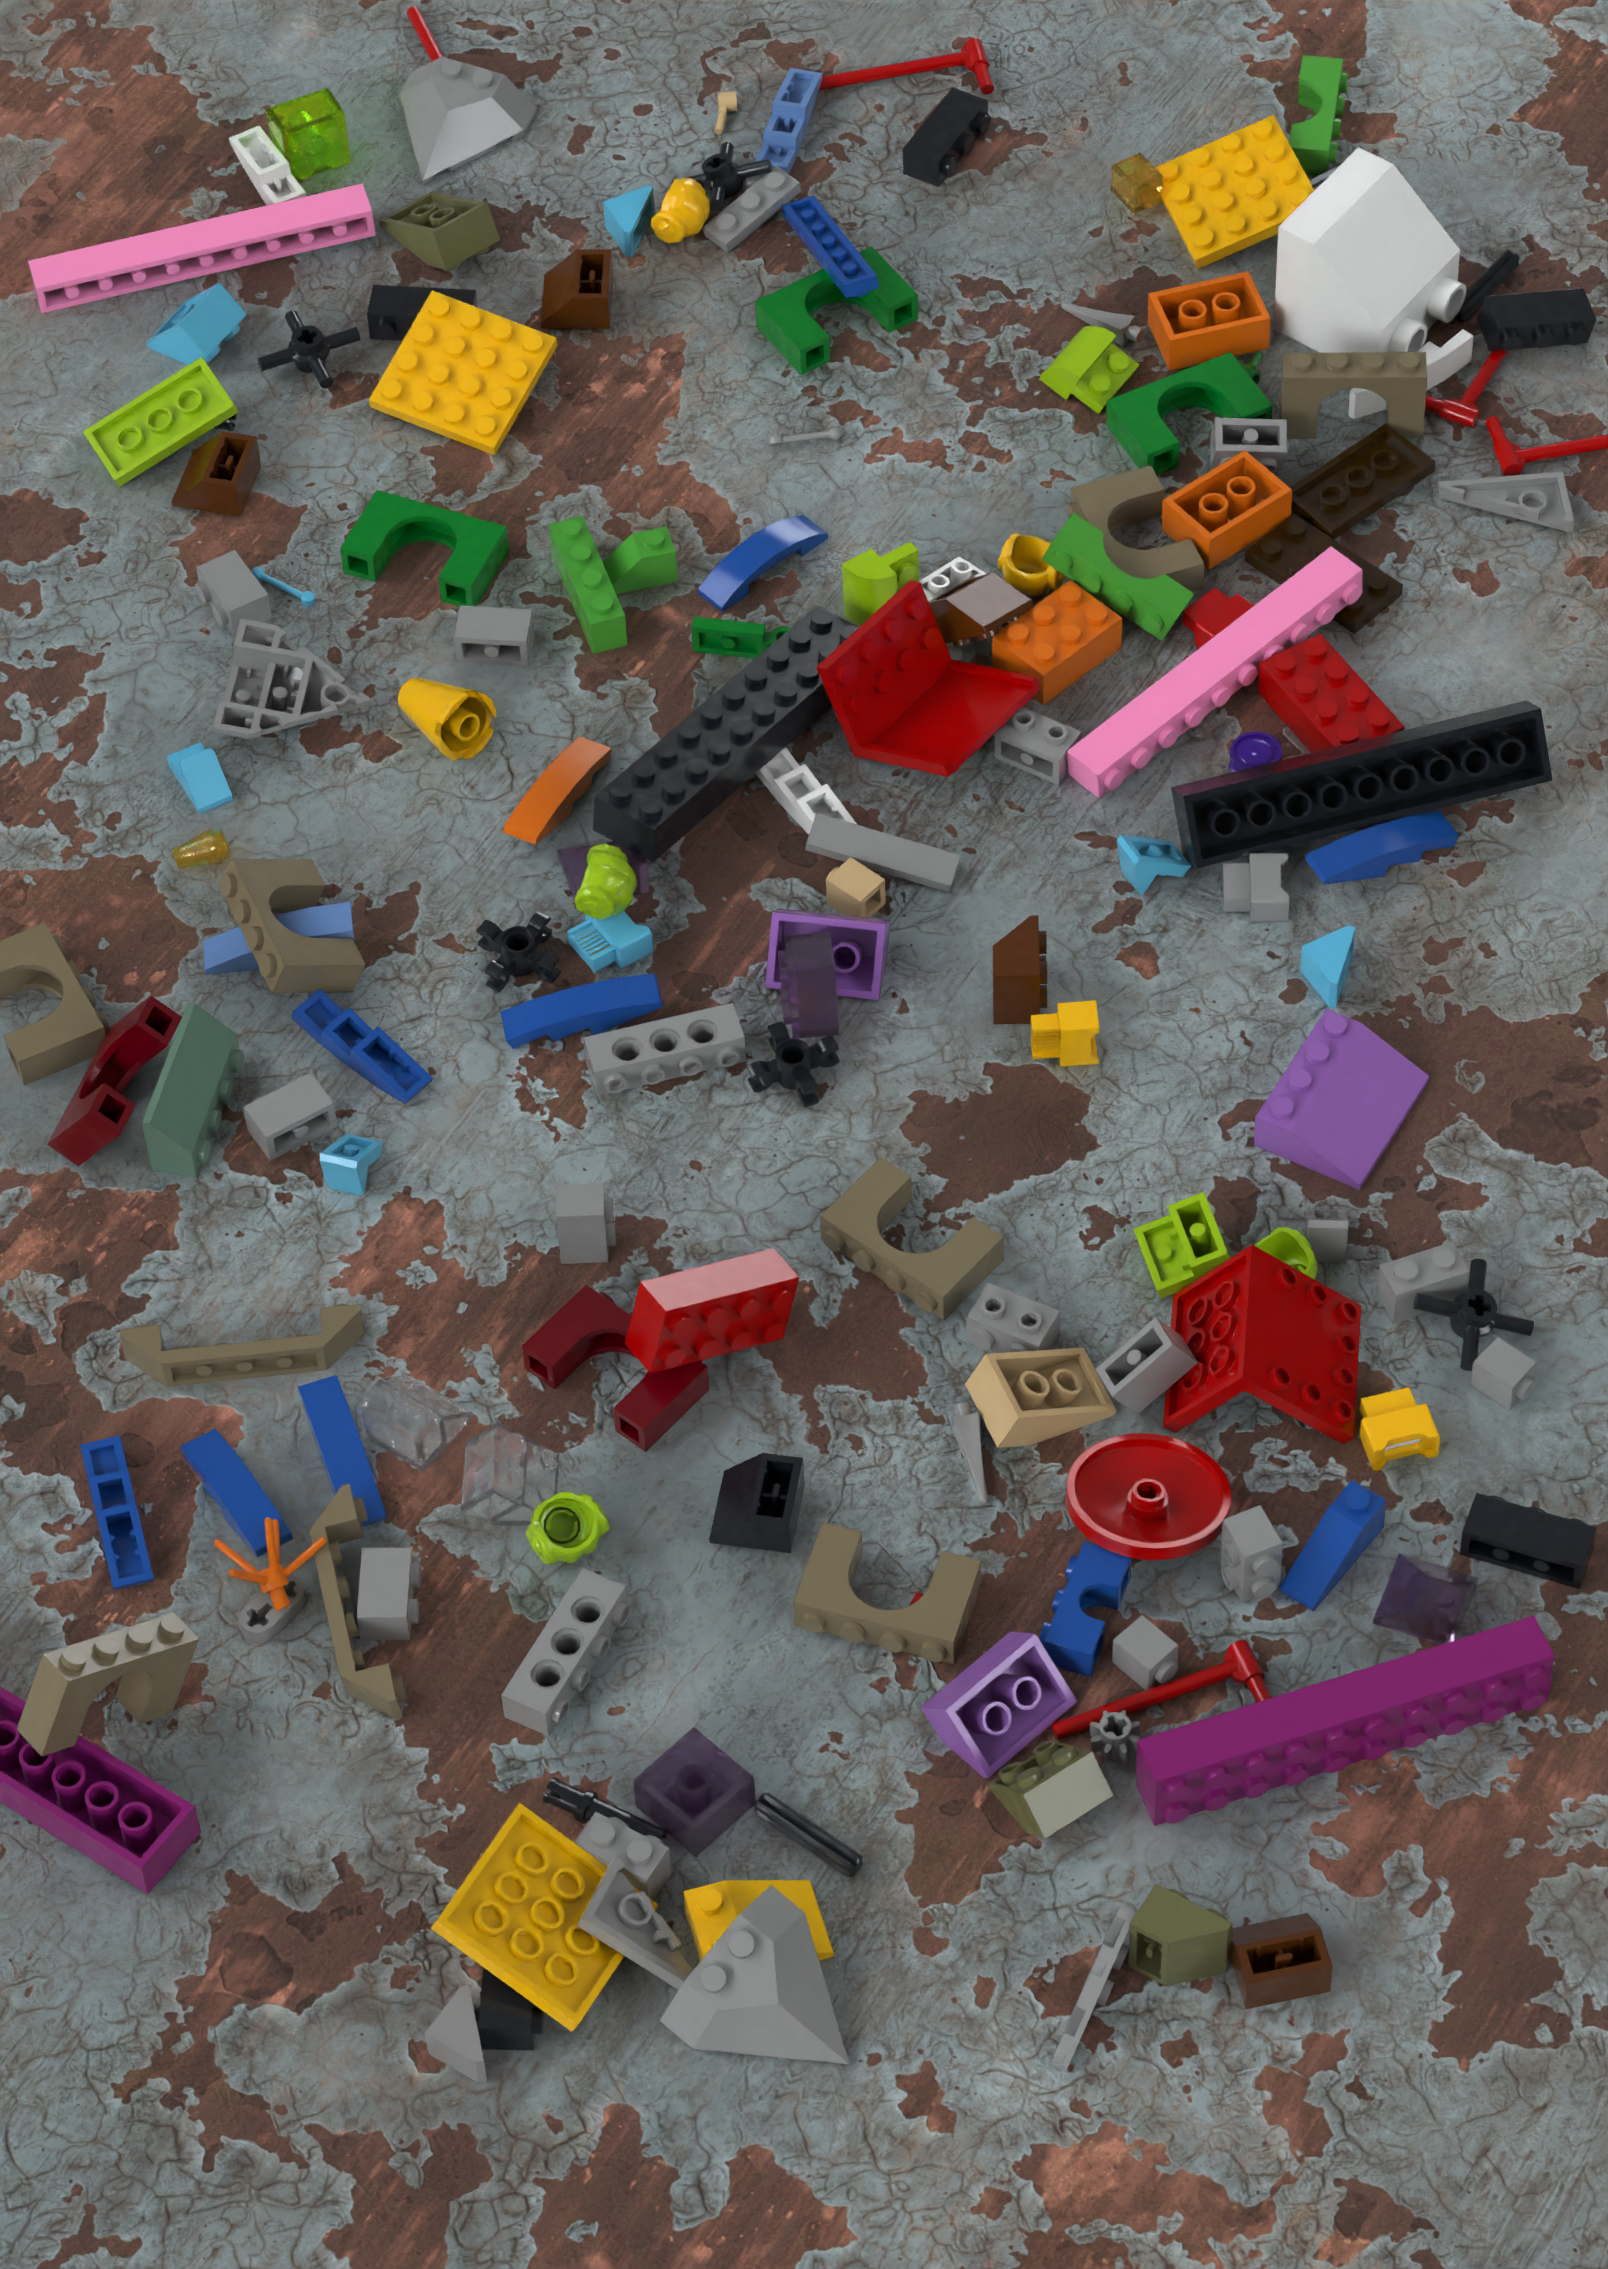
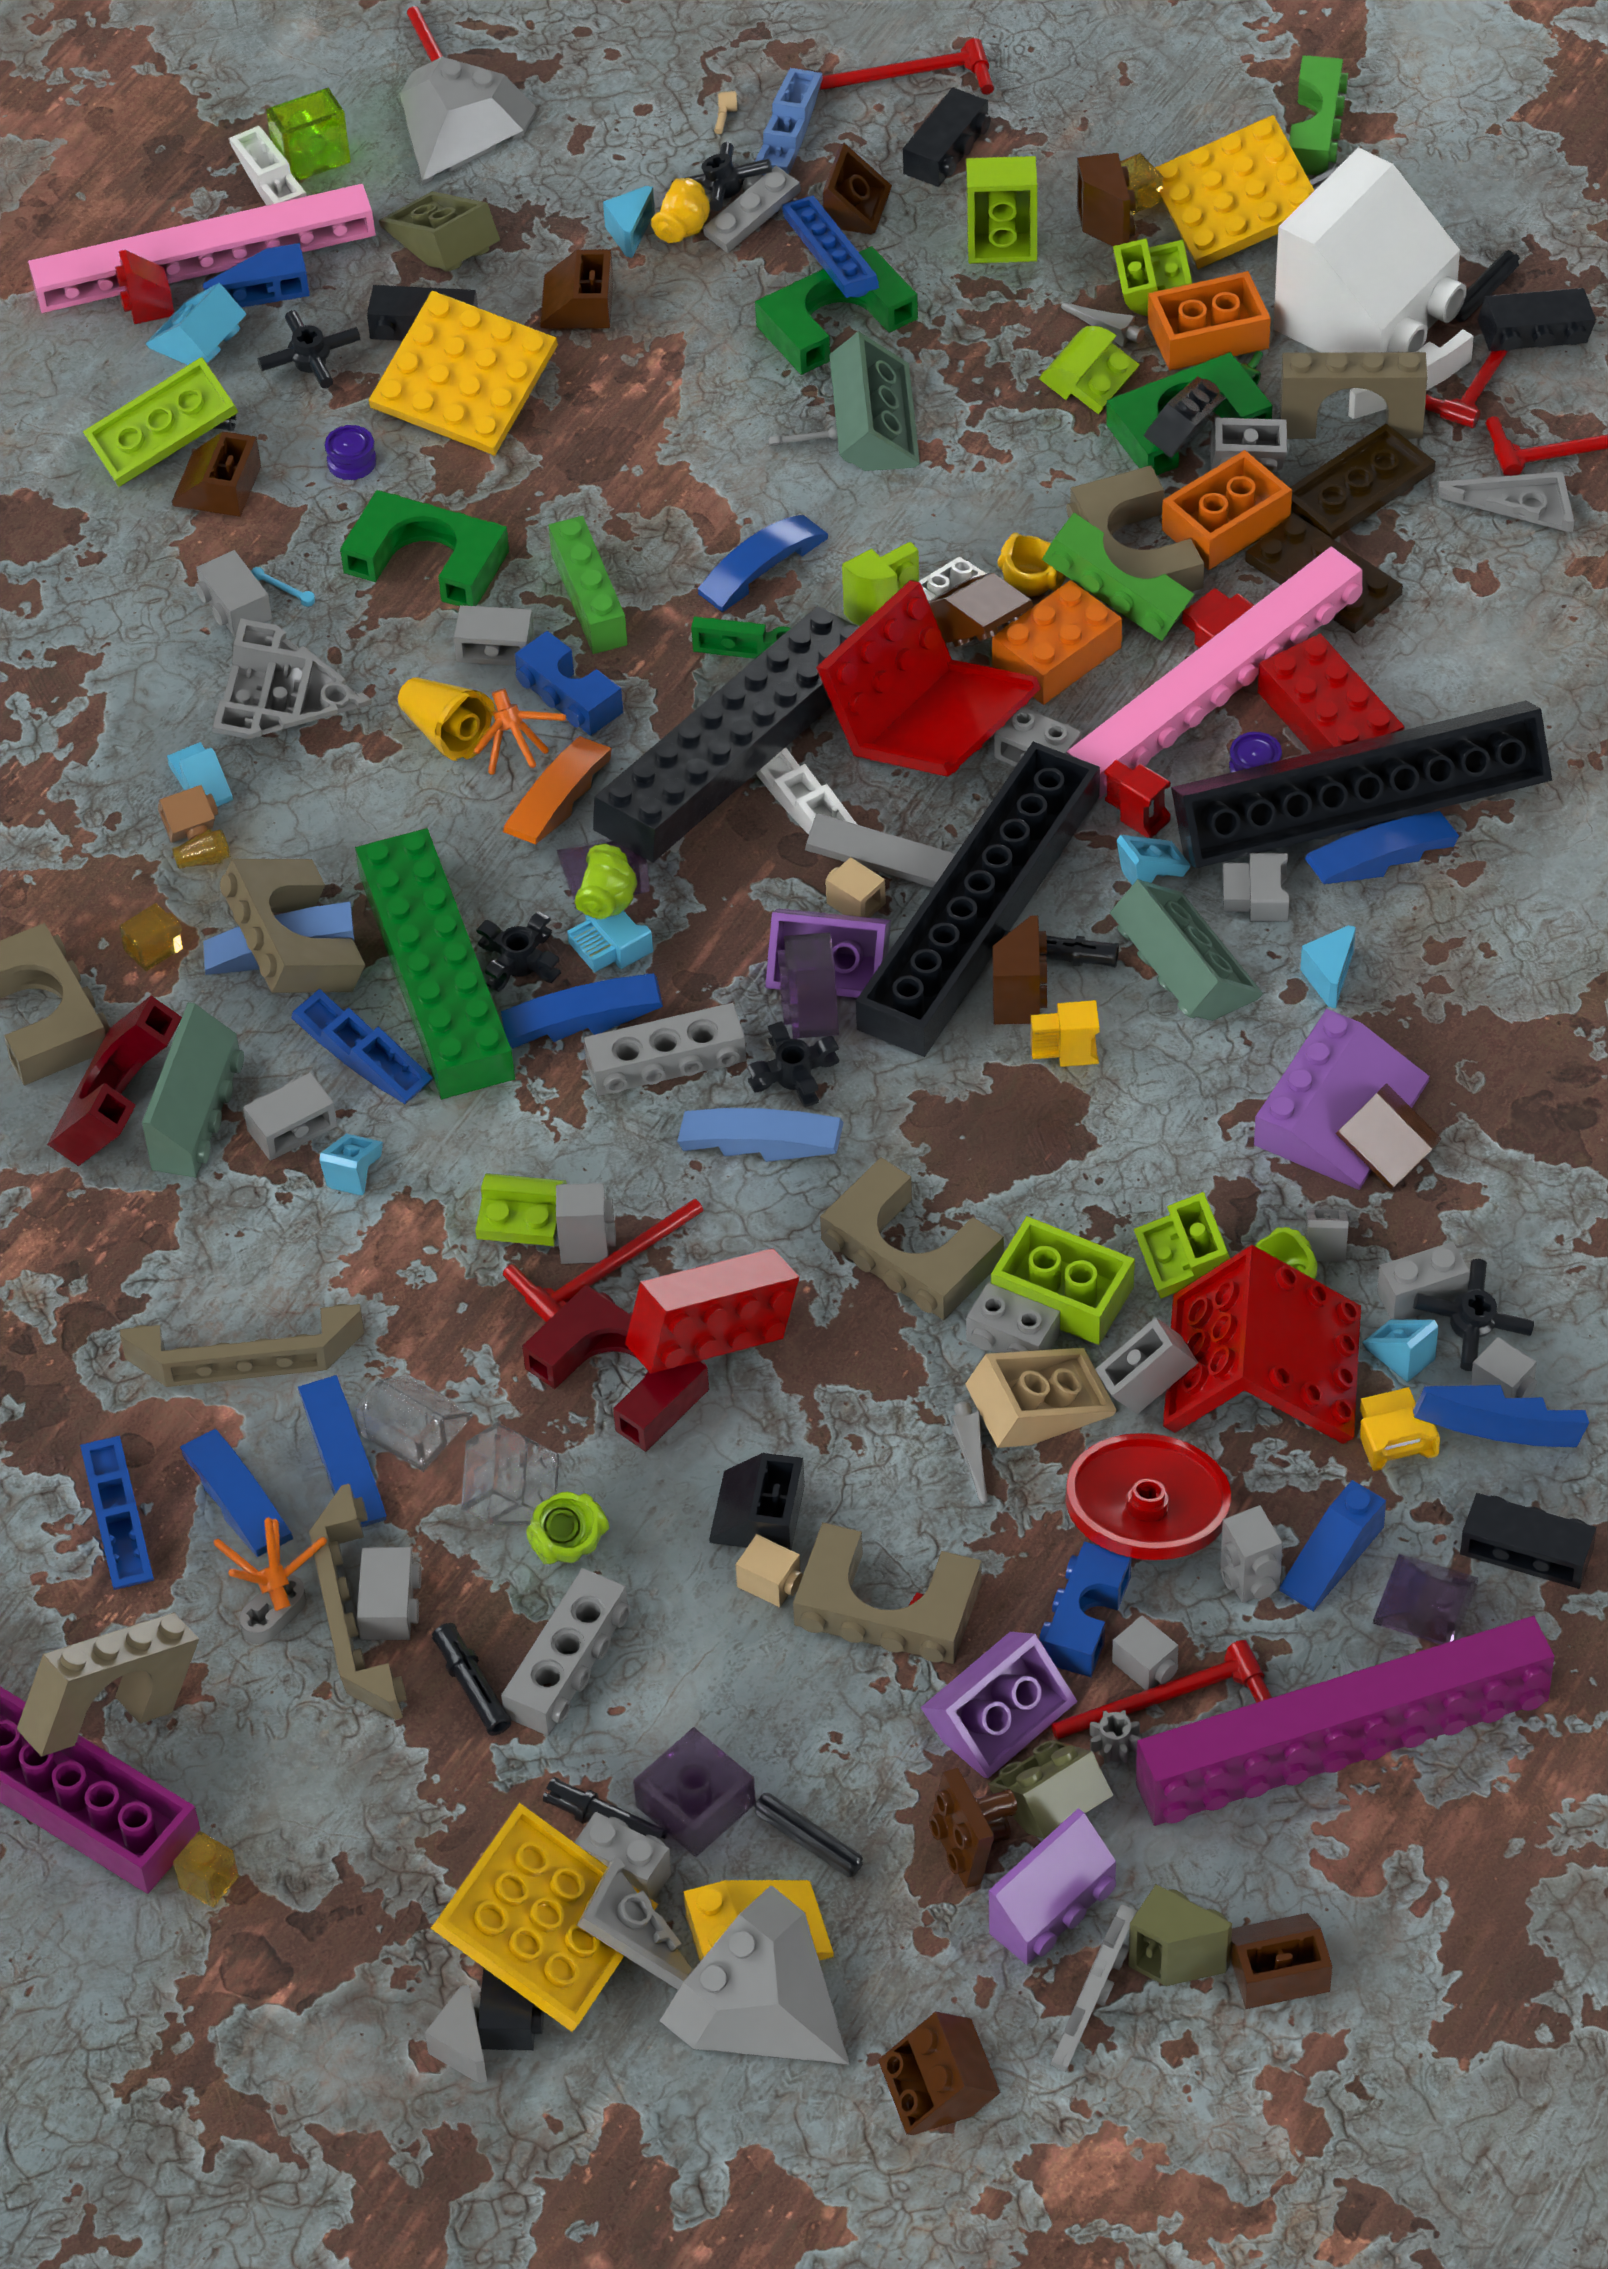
bright green slope [603,526,678,594] -> none
none -> red slope [115,250,174,325]
none -> clear yellow brick [119,903,183,972]
none -> medium nougat brick [158,785,218,843]
none -> clear yellow brick [173,1830,239,1908]
none -> blue slope [203,243,310,308]
none -> dark purple wheel [325,425,376,480]
none -> green brick [355,828,515,1100]
none -> black pin [432,1623,512,1736]
none -> orange plant [474,688,566,775]
none -> lime brick [475,1173,567,1246]
none -> red bar [503,1199,703,1322]
none -> blue arch [515,631,623,736]
none -> medium blue slope [677,1108,844,1162]
none -> tan brick [735,1534,803,1607]
none -> reddish brown slope [823,143,892,235]
none -> sand green slope [829,331,920,471]
none -> black brick [856,741,1100,1057]
none -> reddish brown slope [878,2011,1001,2136]
none -> reddish brown plate [929,1768,1017,1888]
none -> lime brick [966,156,1037,264]
none -> medium lavender slope [989,1808,1116,1965]
none -> lime brick [991,1216,1135,1345]
none -> black pin [1003,930,1119,968]
none -> reddish brown slope [1077,153,1136,247]
none -> red piece [1104,760,1171,838]
none -> sand green slope [1109,879,1263,1021]
none -> lime brick [1113,238,1193,316]
none -> black brick [1143,376,1225,458]
none -> slope [1335,1083,1442,1189]
none -> medium azure slope [1362,1320,1438,1382]
none -> blue slope [1413,1385,1589,1447]

